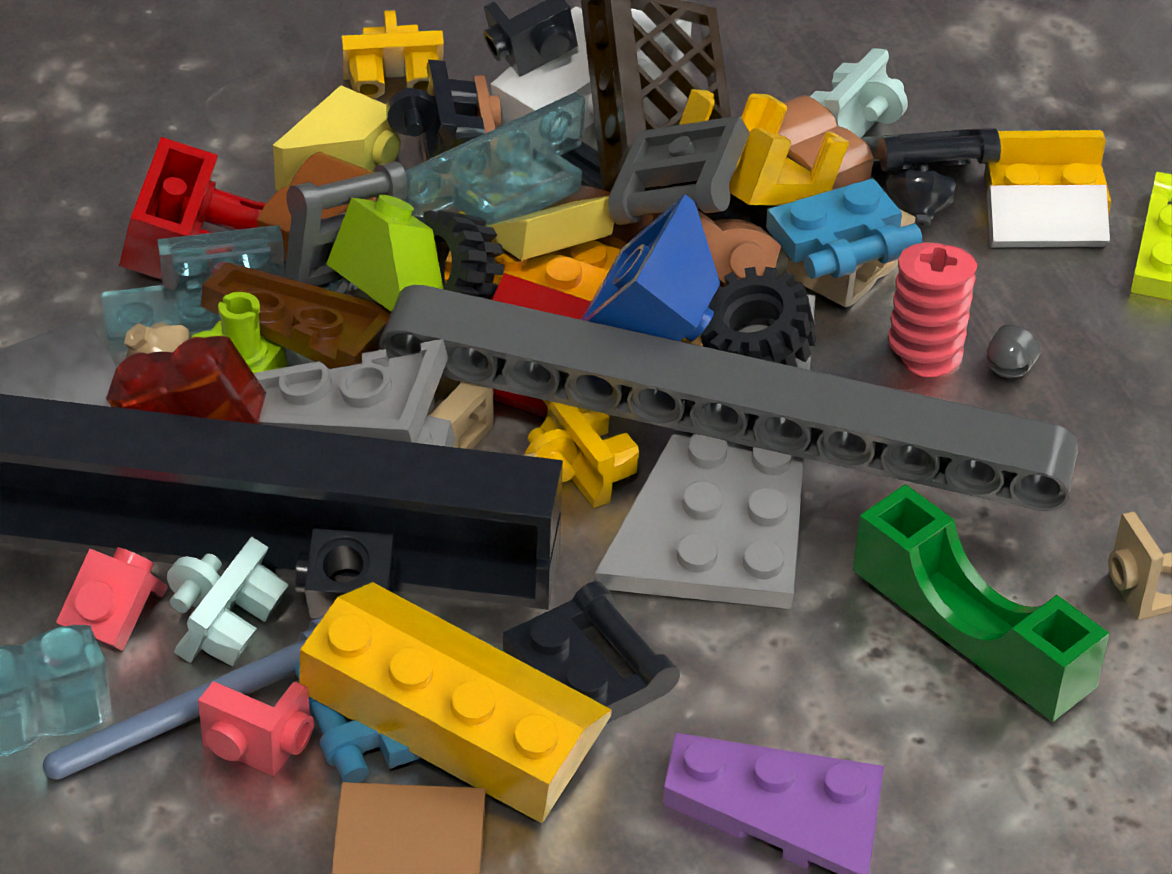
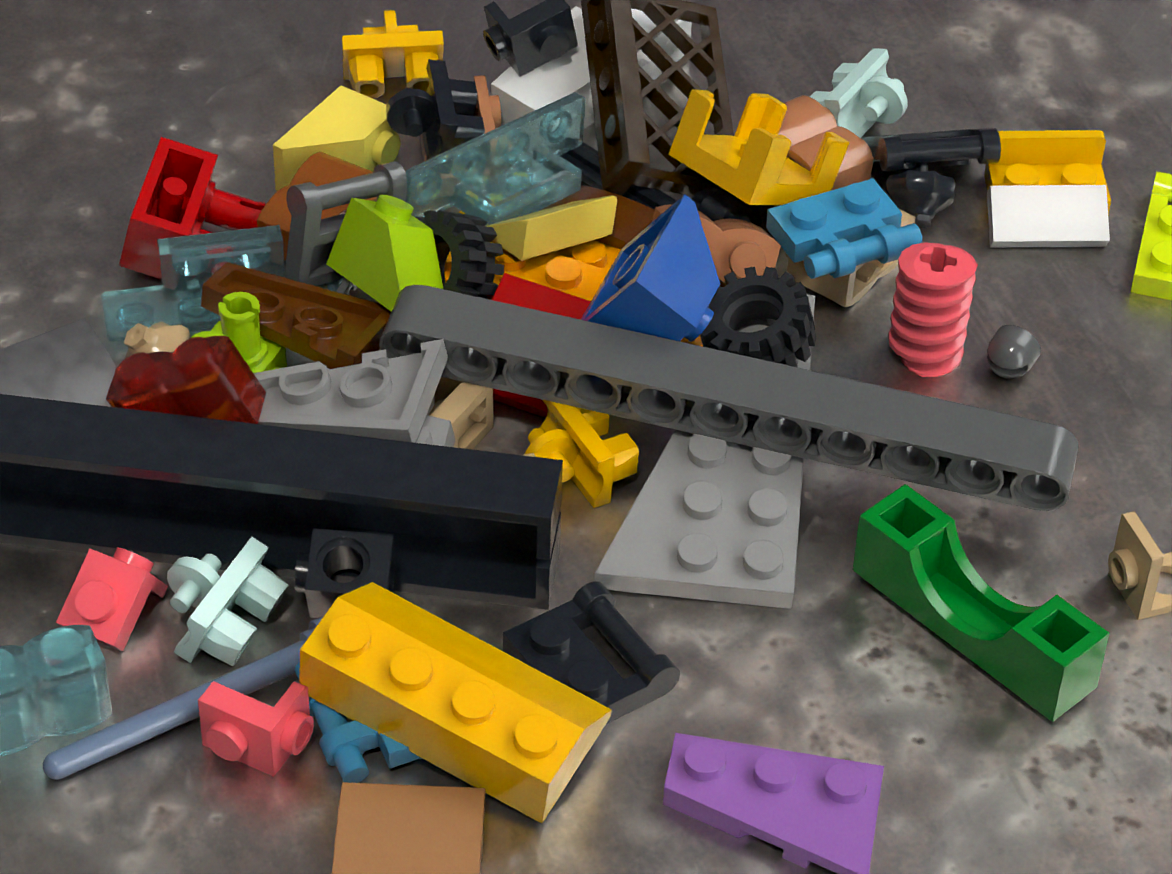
dark grey plate [608,116,750,225] -> none

